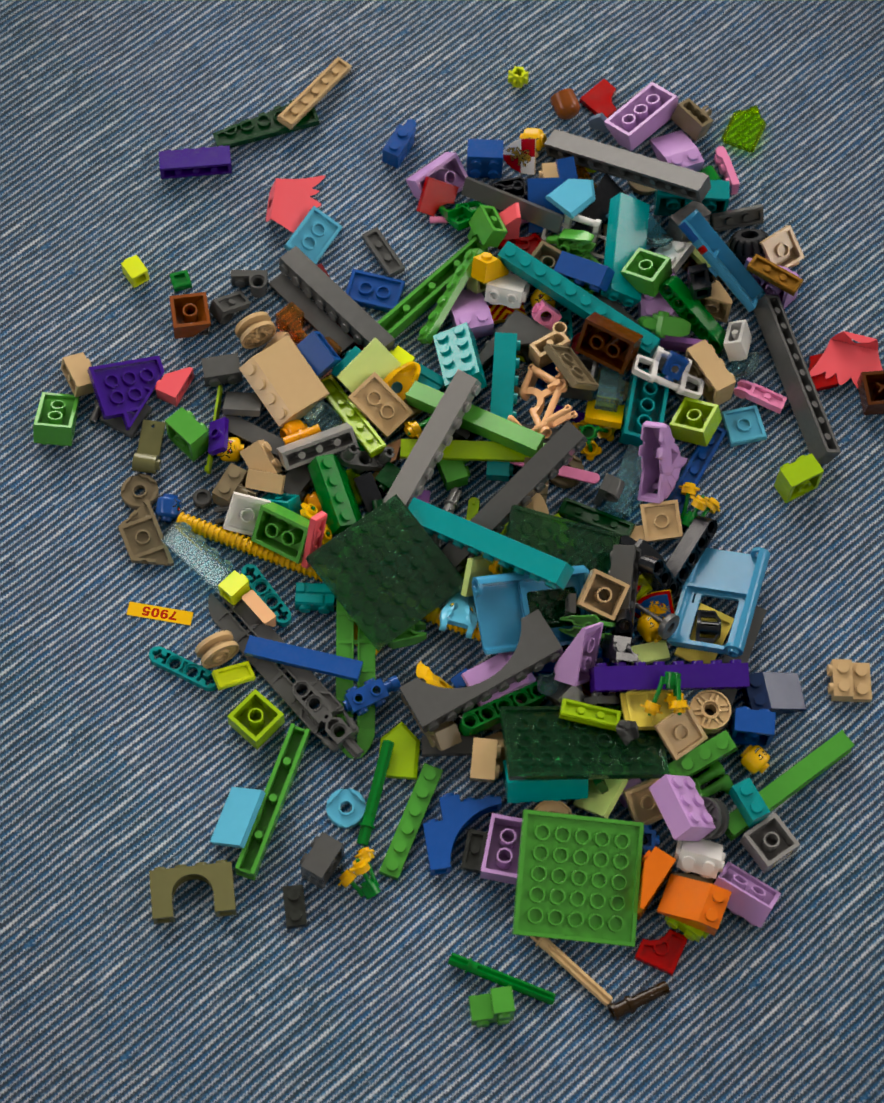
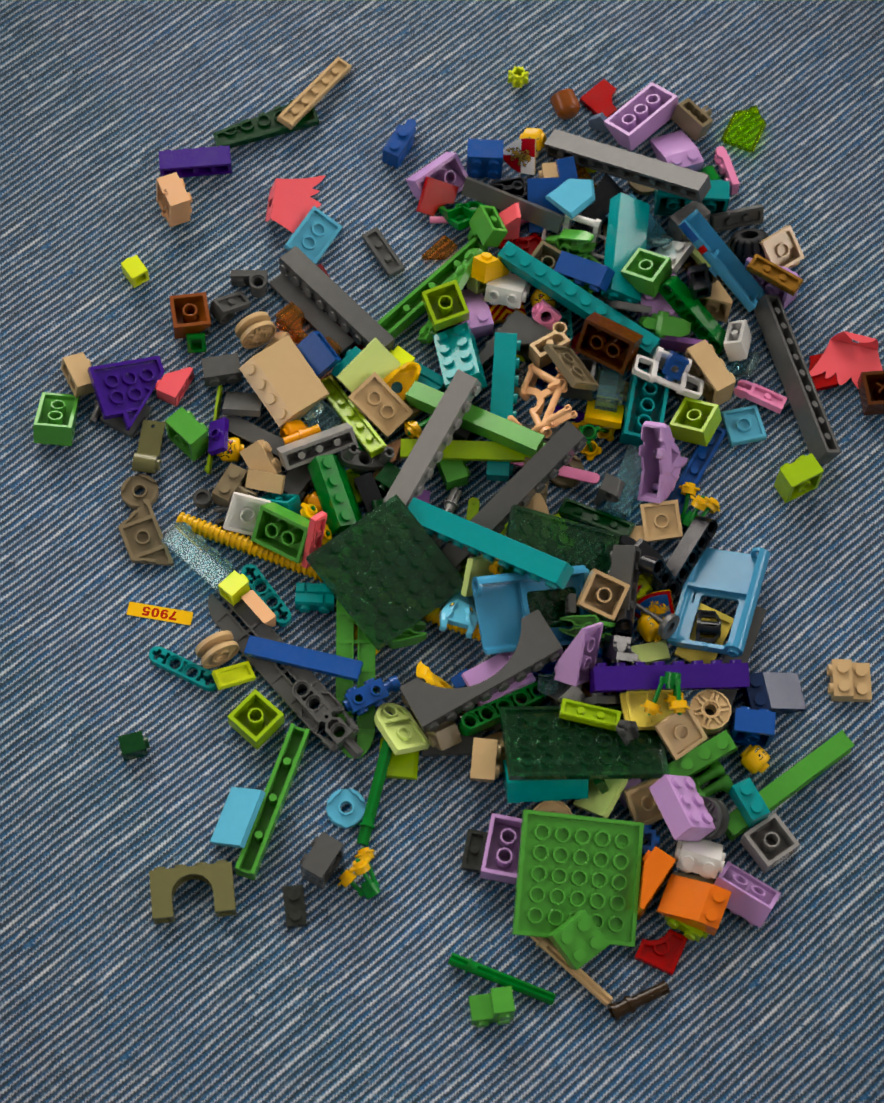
blue head [155,494,182,523] -> none
green tile [169,269,192,292] -> none
blue tile [346,269,405,313] -> none
bright green plate [379,763,443,881] -> none
blue arch [423,793,502,876] -> none
none -> dark green brick [118,731,150,761]
none -> light nougat brick [156,172,192,227]
none -> green brick [186,333,206,353]
none -> yellowish green tile [374,703,430,756]
none -> lime brick [421,279,470,332]
none -> clear orange tile [422,235,458,260]
none -> bright green brick [547,910,610,970]
none -> dark grey tile [604,300,652,314]

